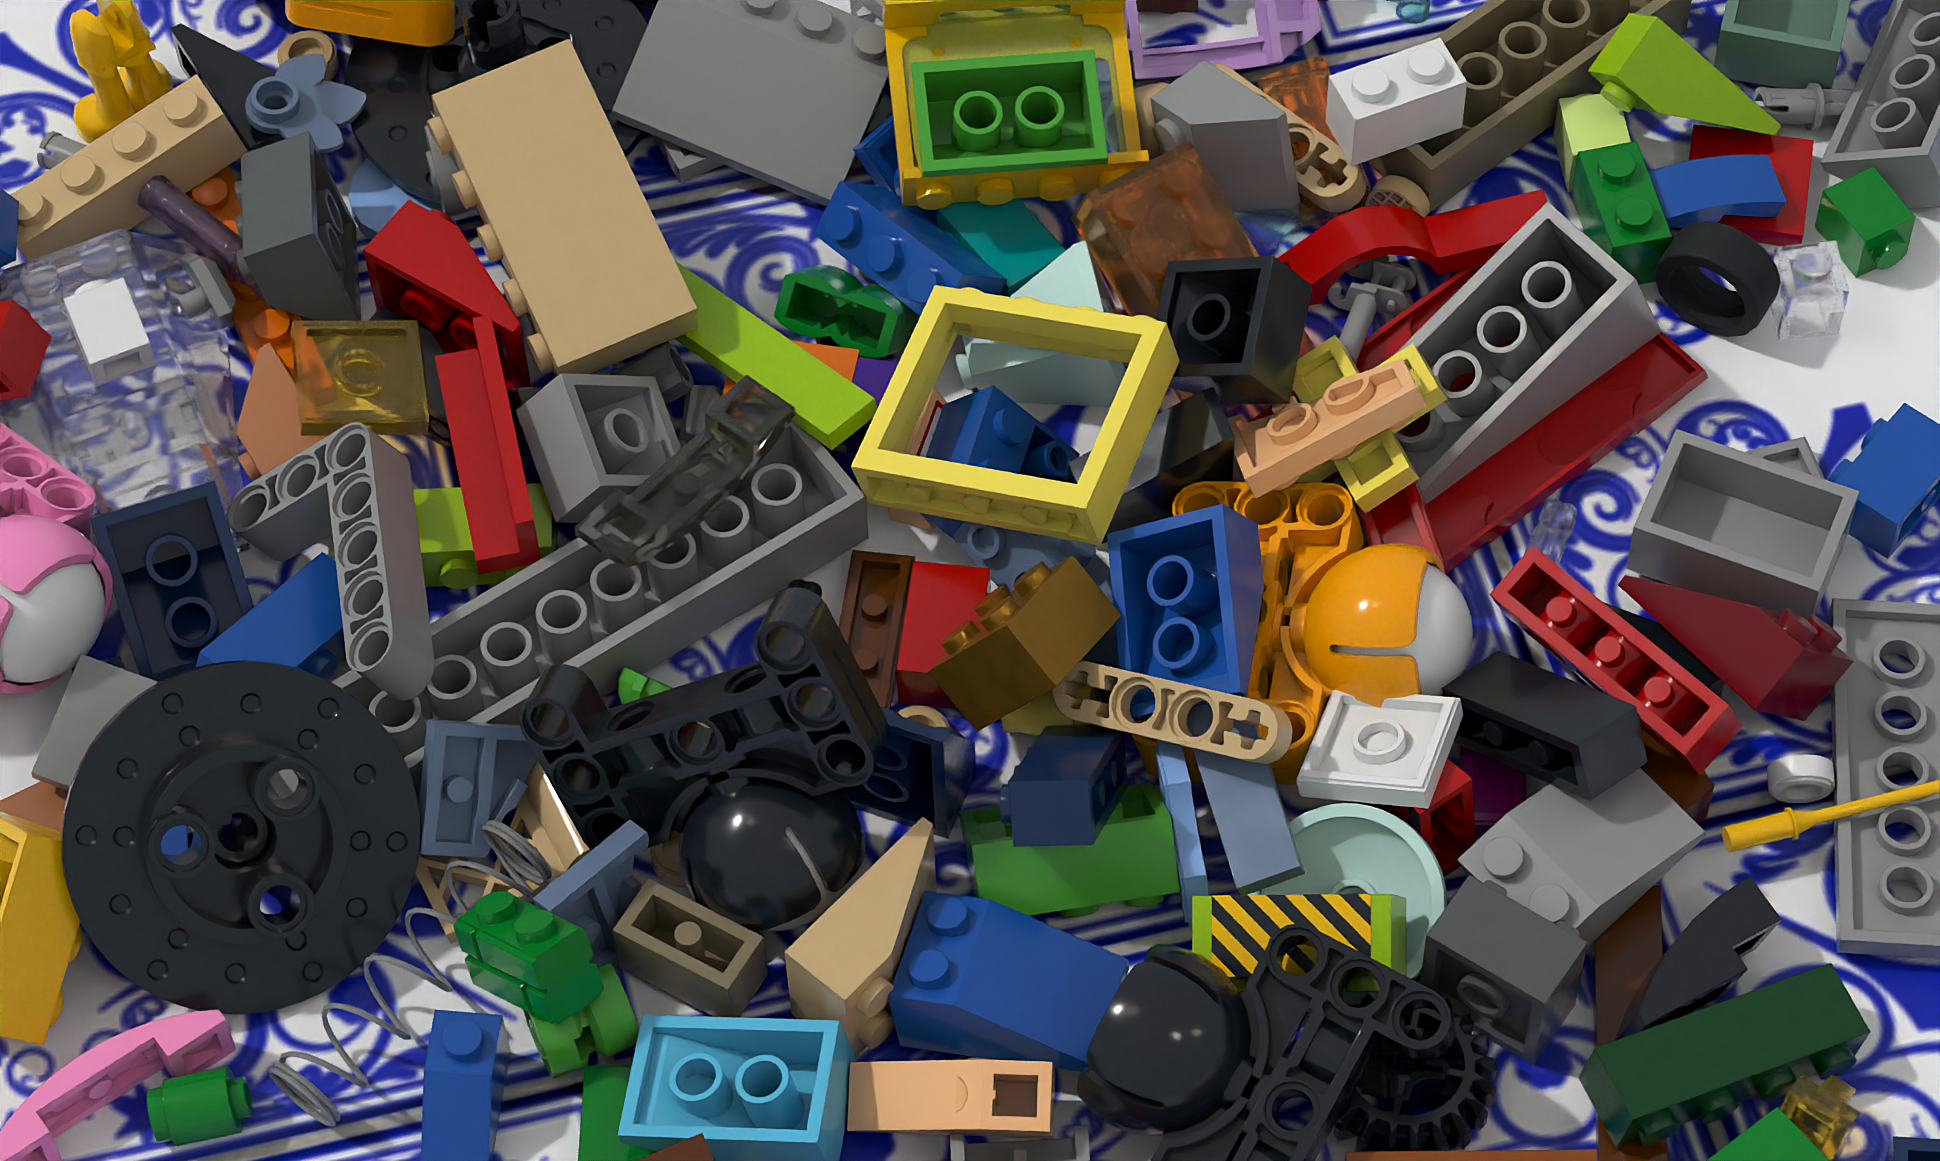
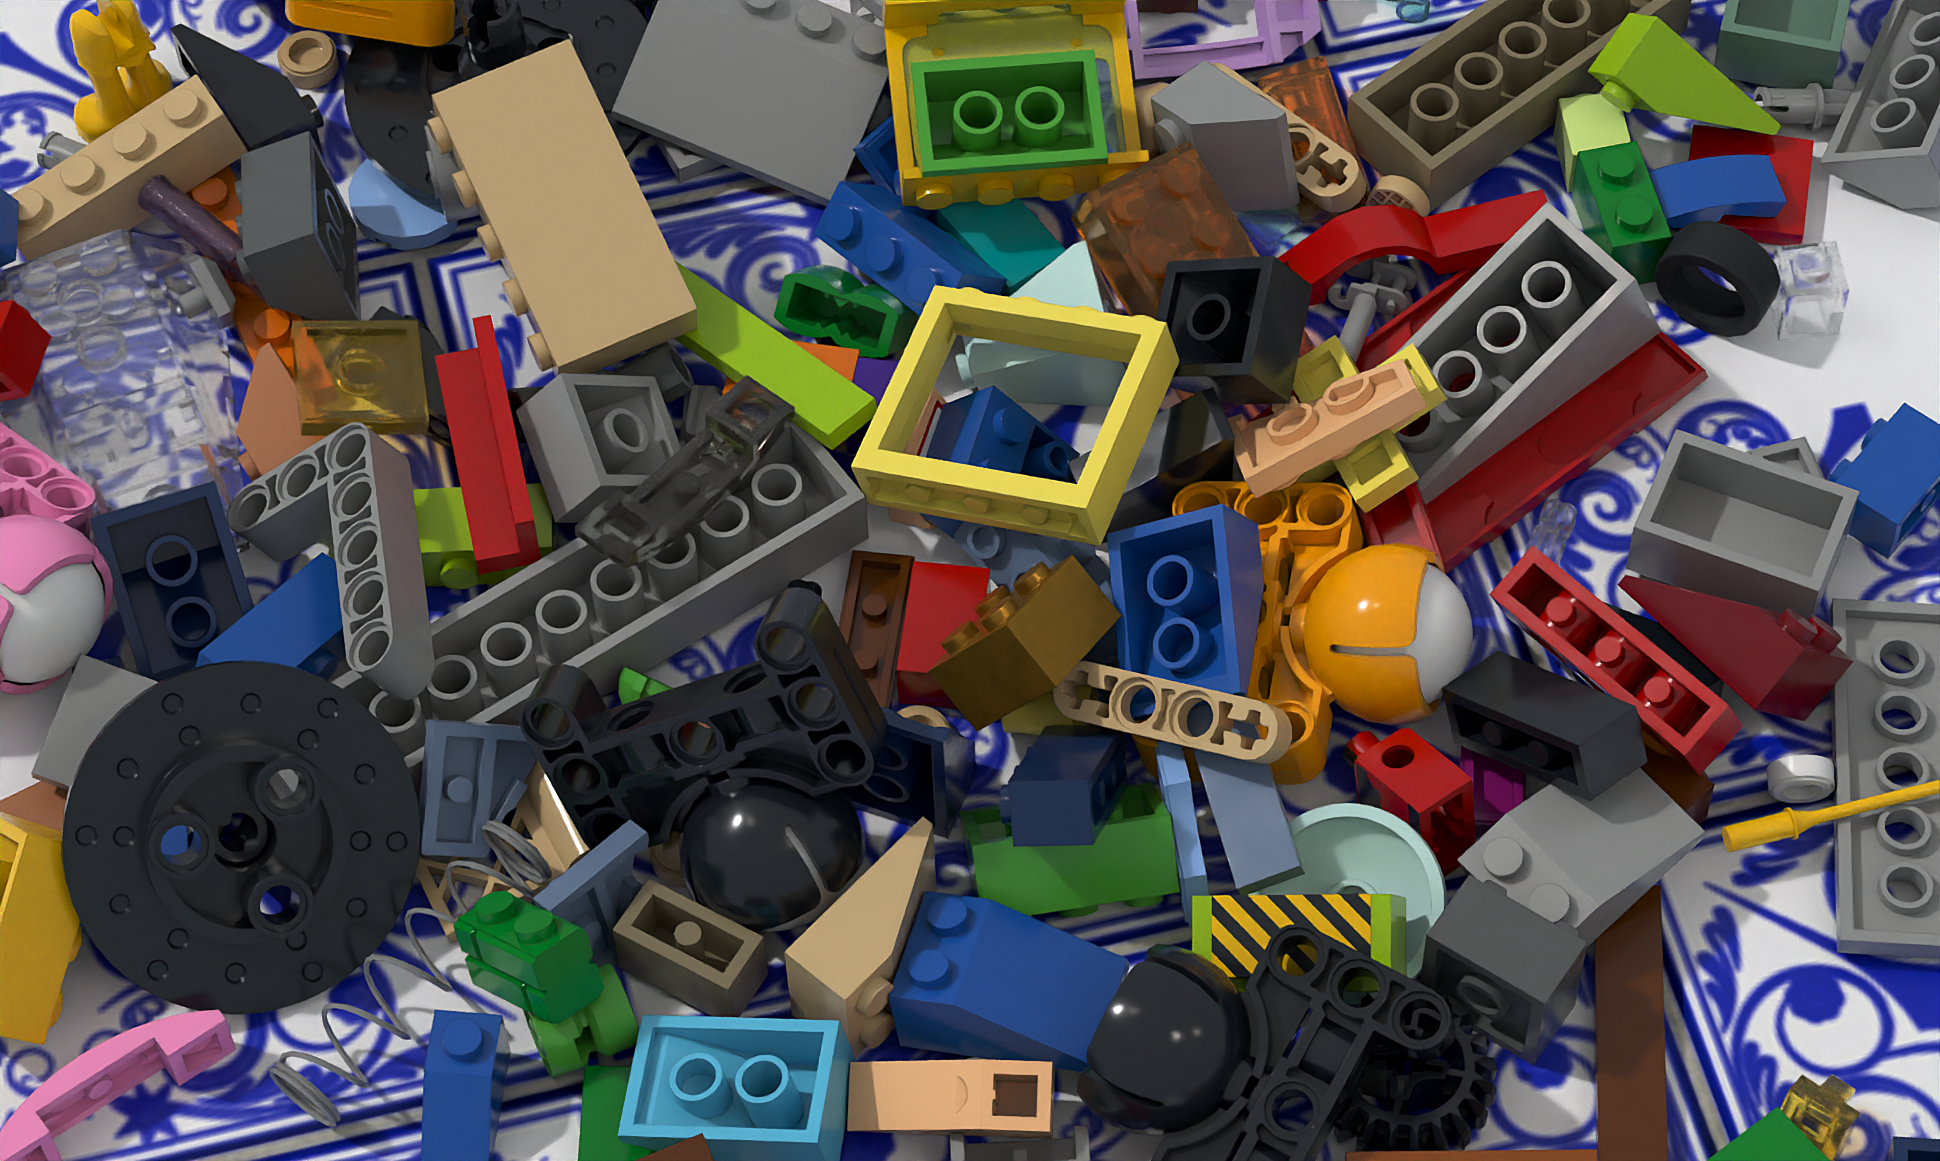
white brick [63,277,155,387] -> none
green brick [147,1066,253,1146] -> none
sand blue plate [245,54,367,153] -> none
red slope [363,199,532,392] -> none
white tile [1296,689,1463,809] -> none
white brick [1326,38,1467,166] -> none
dark green brick [1578,963,1871,1148] -> none
black slope [1615,876,1782,1041] -> none
green brick [1815,166,1916,278] -> none

